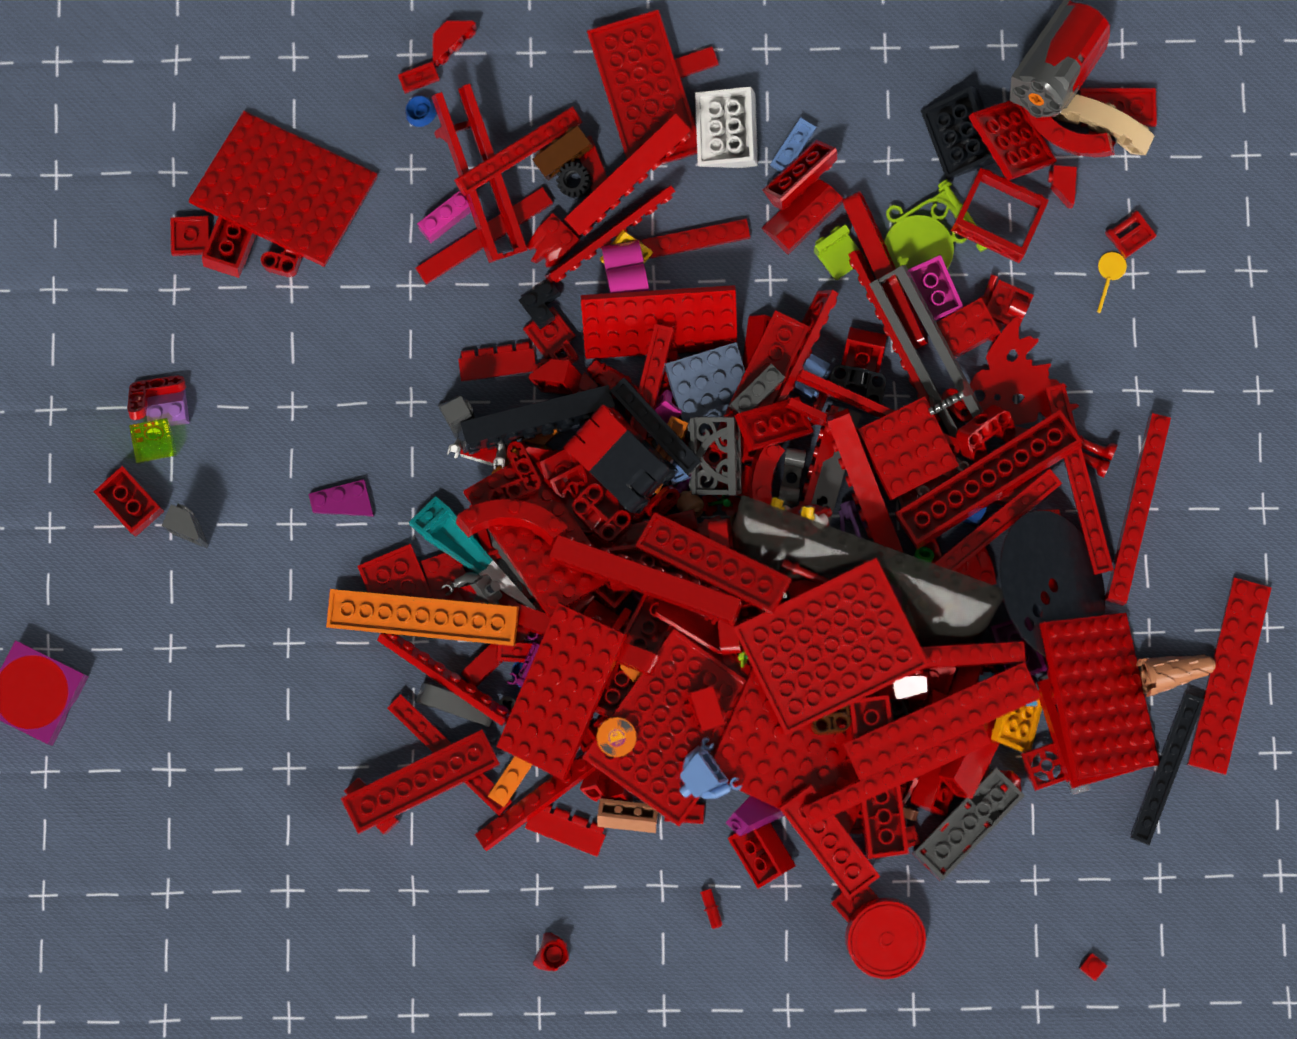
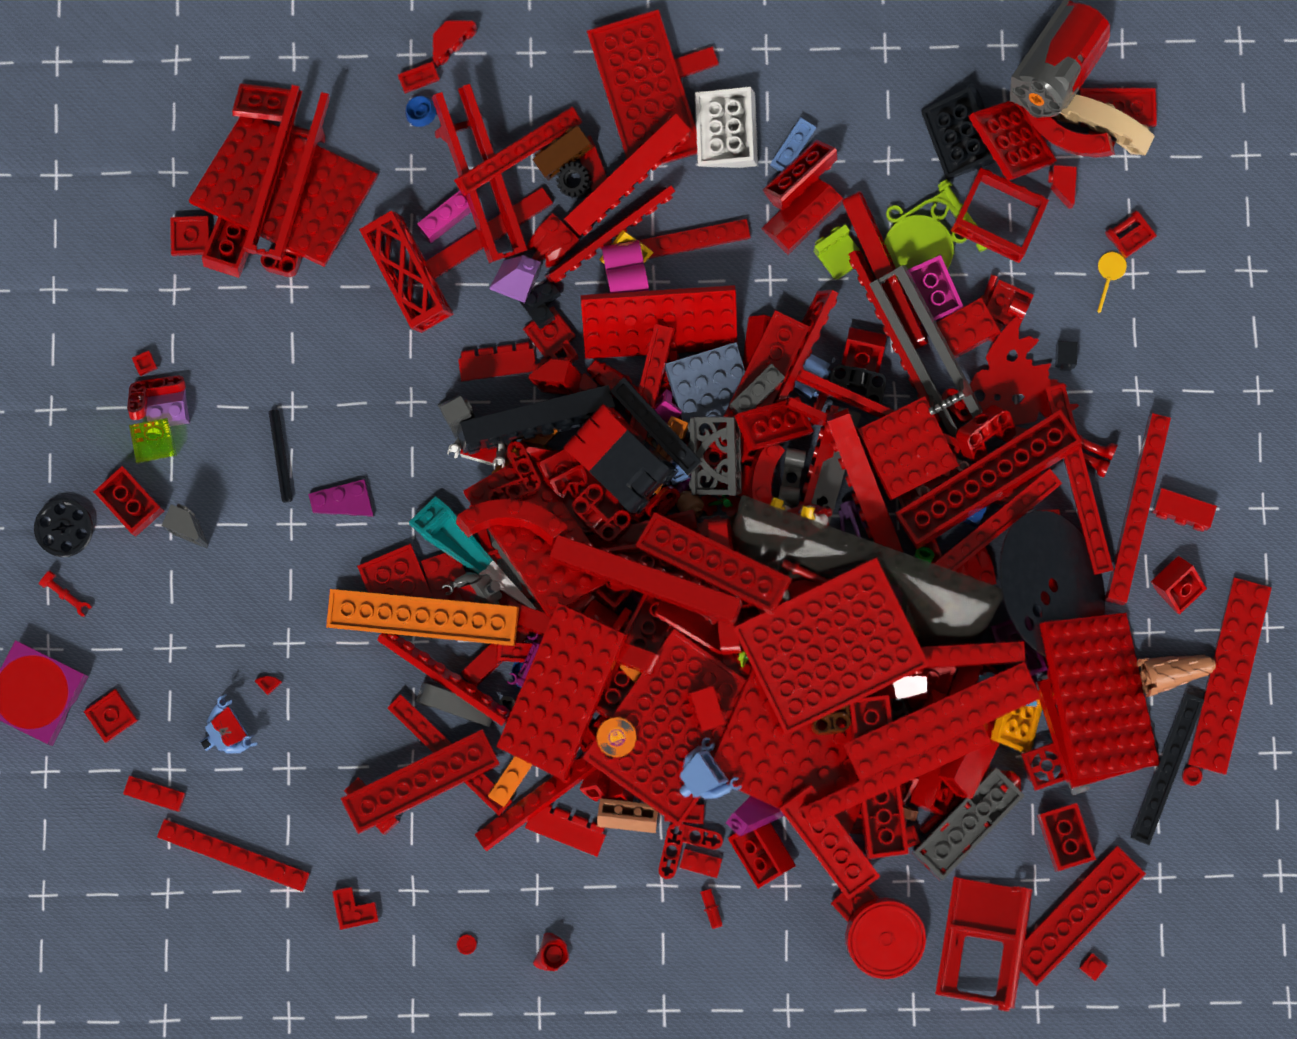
none -> black wedge [34,499,93,557]
none -> red piece [39,570,92,617]
none -> red tile [83,689,138,743]
none -> red plate [123,776,186,812]
none -> red plate [132,350,158,376]
none -> red plate [157,819,310,892]
none -> torso [200,694,257,754]
none -> red plate [232,84,291,121]
none -> red piece [243,85,330,261]
none -> red tile [255,676,282,695]
none -> black axle [268,409,293,503]
none -> red plate [332,887,379,930]
none -> red piece [359,210,454,333]
none -> red piece [457,935,477,955]
none -> medium lavender slope [490,255,541,303]
none -> red beam [659,823,723,879]
none -> red plate [679,849,722,878]
none -> red bar [920,796,964,835]
none -> red piece [935,877,1032,1012]
none -> red plate [1020,846,1146,986]
none -> red brick [1037,803,1096,872]
none -> black brick [1055,341,1078,371]
none -> red brick [1151,488,1217,532]
none -> red slope [1151,556,1207,615]
none -> red tile [1182,766,1202,786]

